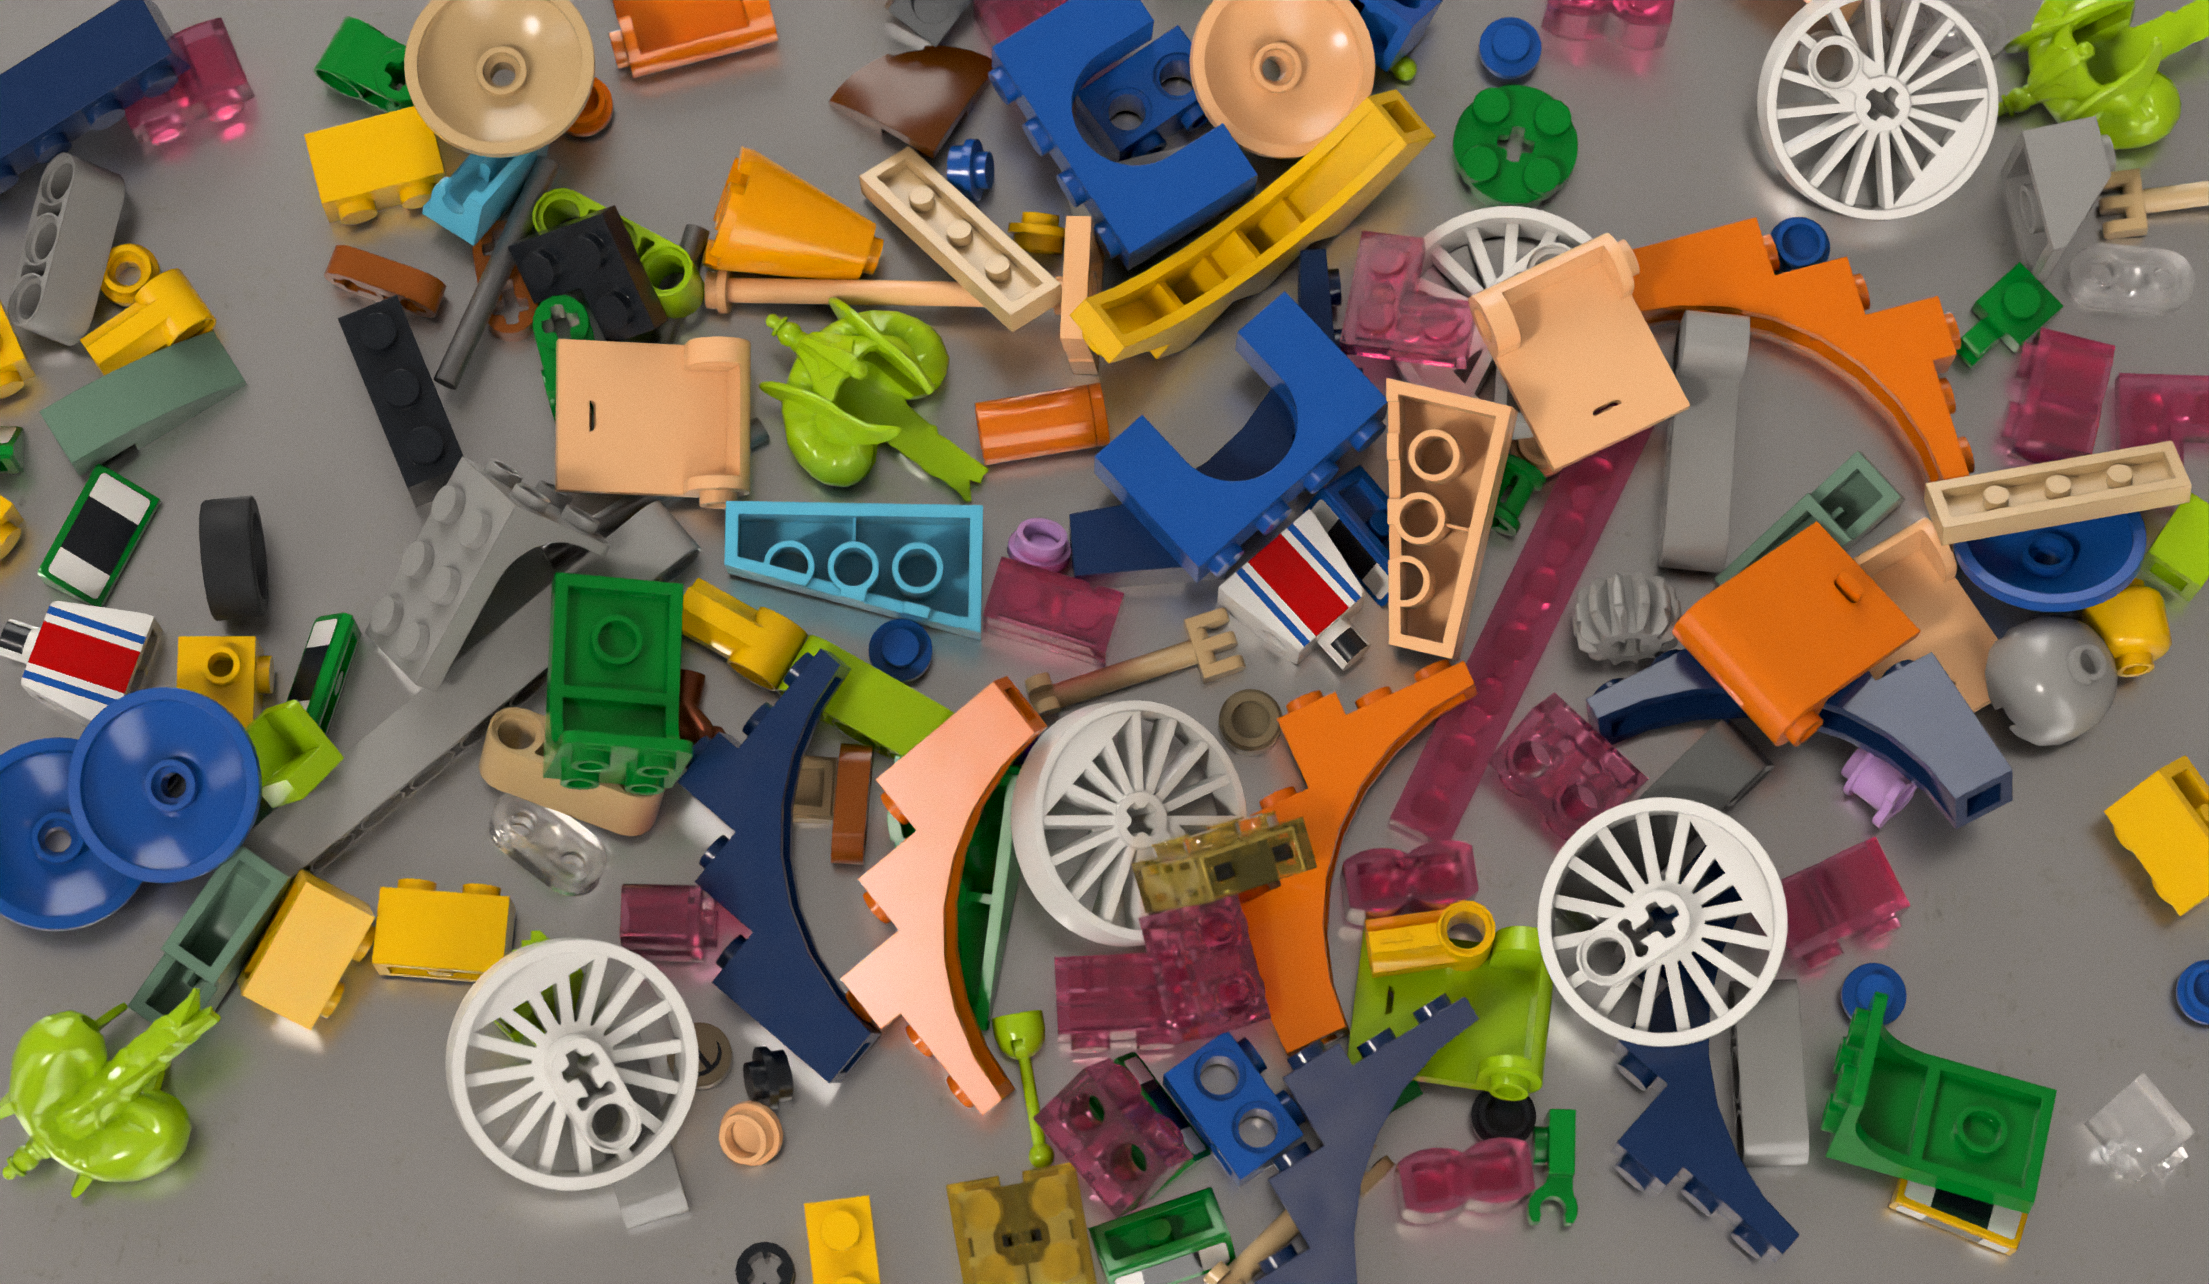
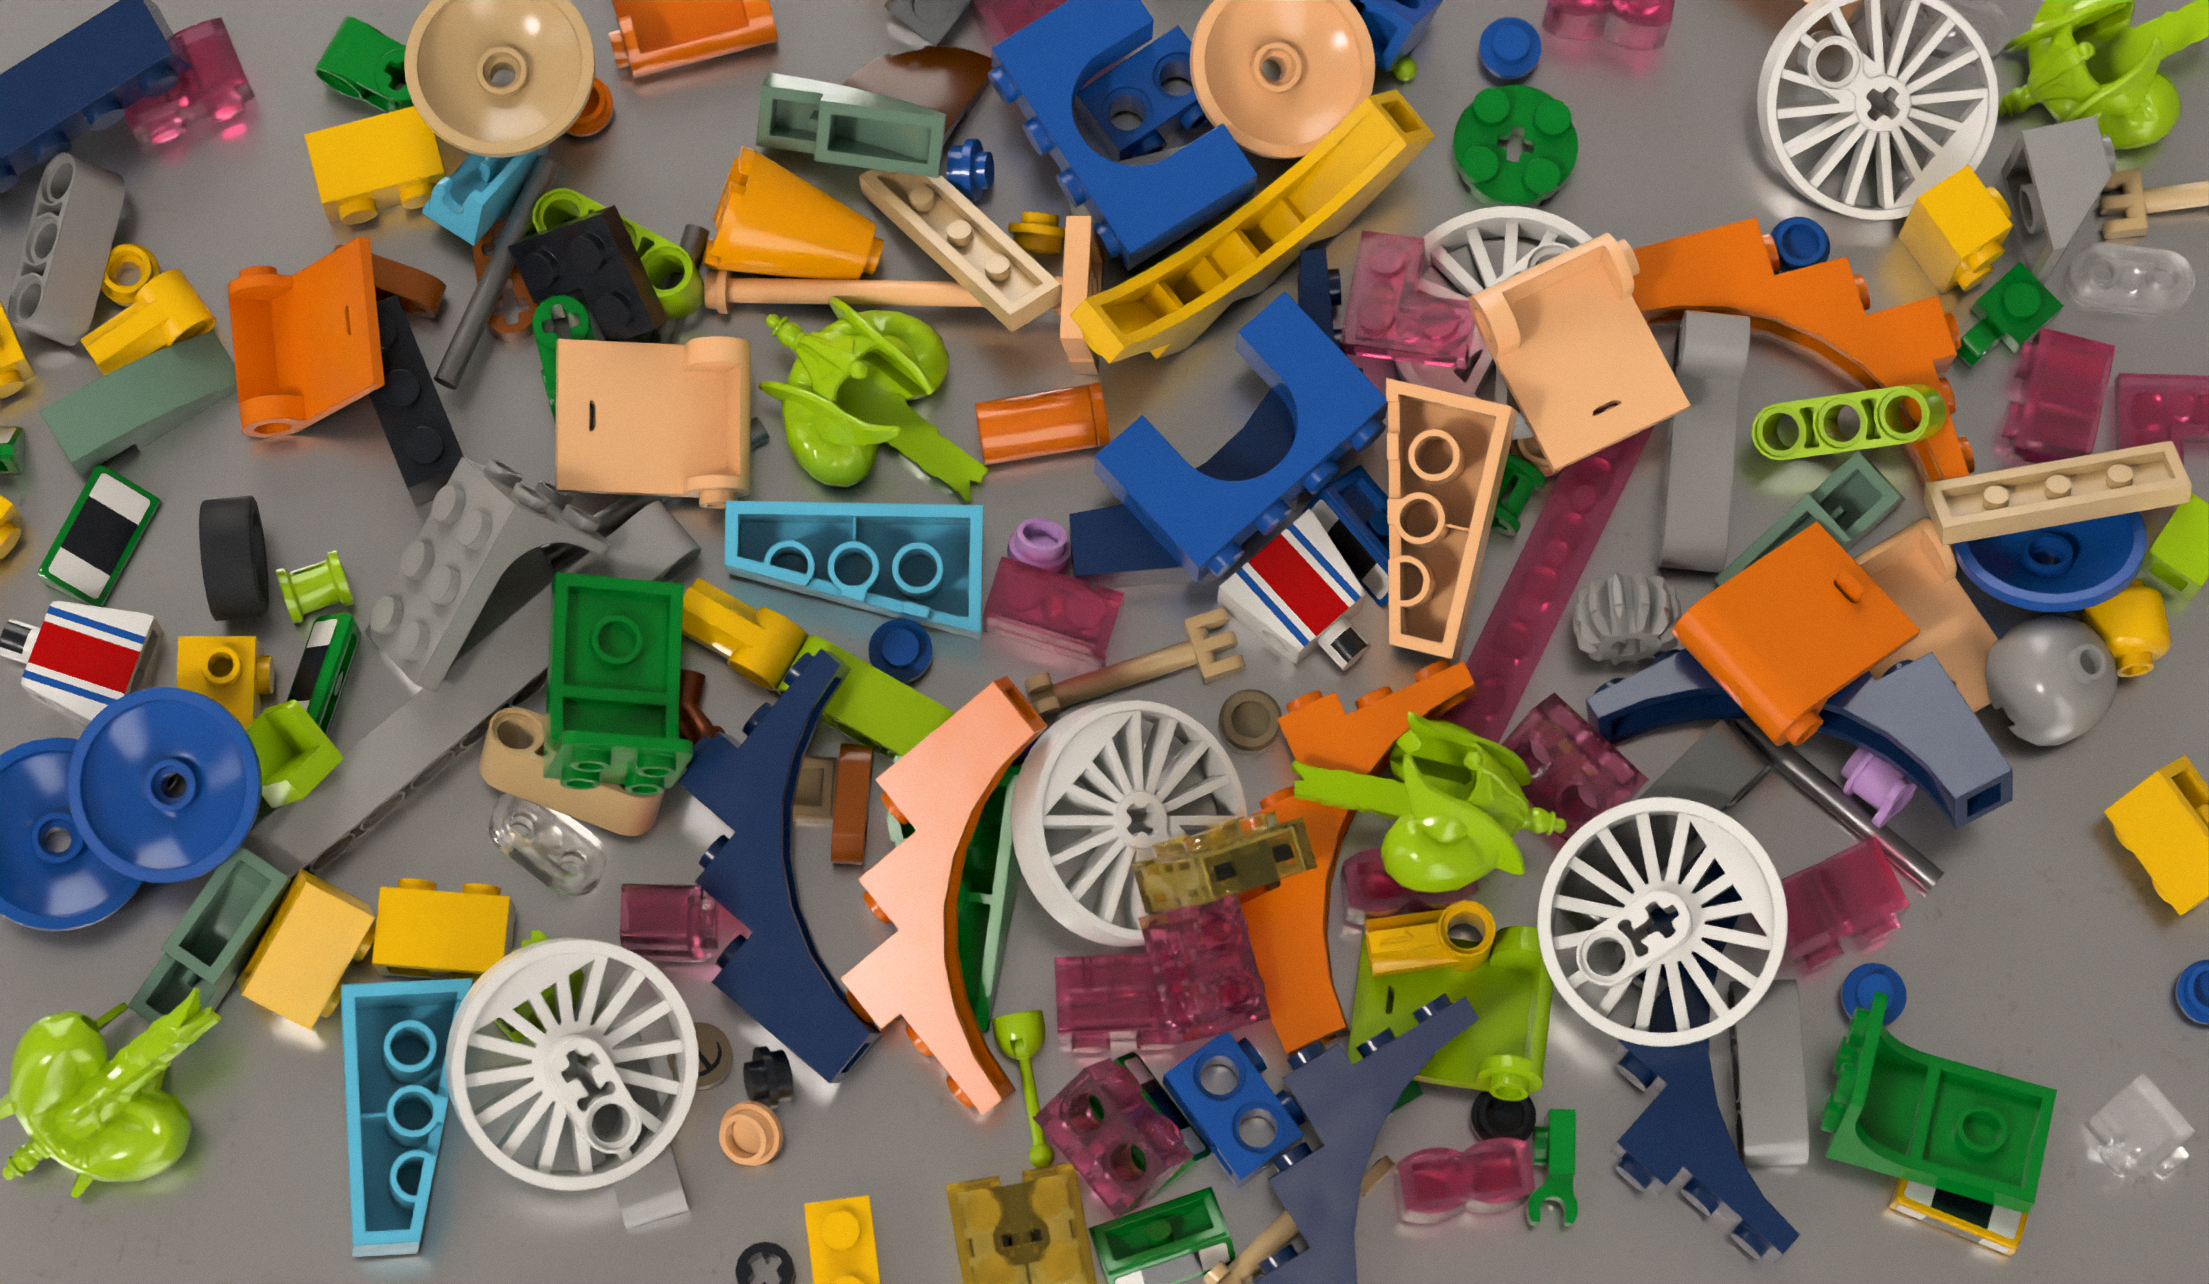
none -> orange door [227,237,385,438]
none -> lime bush [275,550,354,624]
none -> medium azure wedge [340,978,473,1257]
none -> sand green slope [756,73,947,178]
none -> lime hair [1290,712,1567,893]
none -> flat silver bar [1734,718,1945,892]
none -> lime beam [1751,384,1946,460]
none -> yellow brick [1898,164,2013,296]

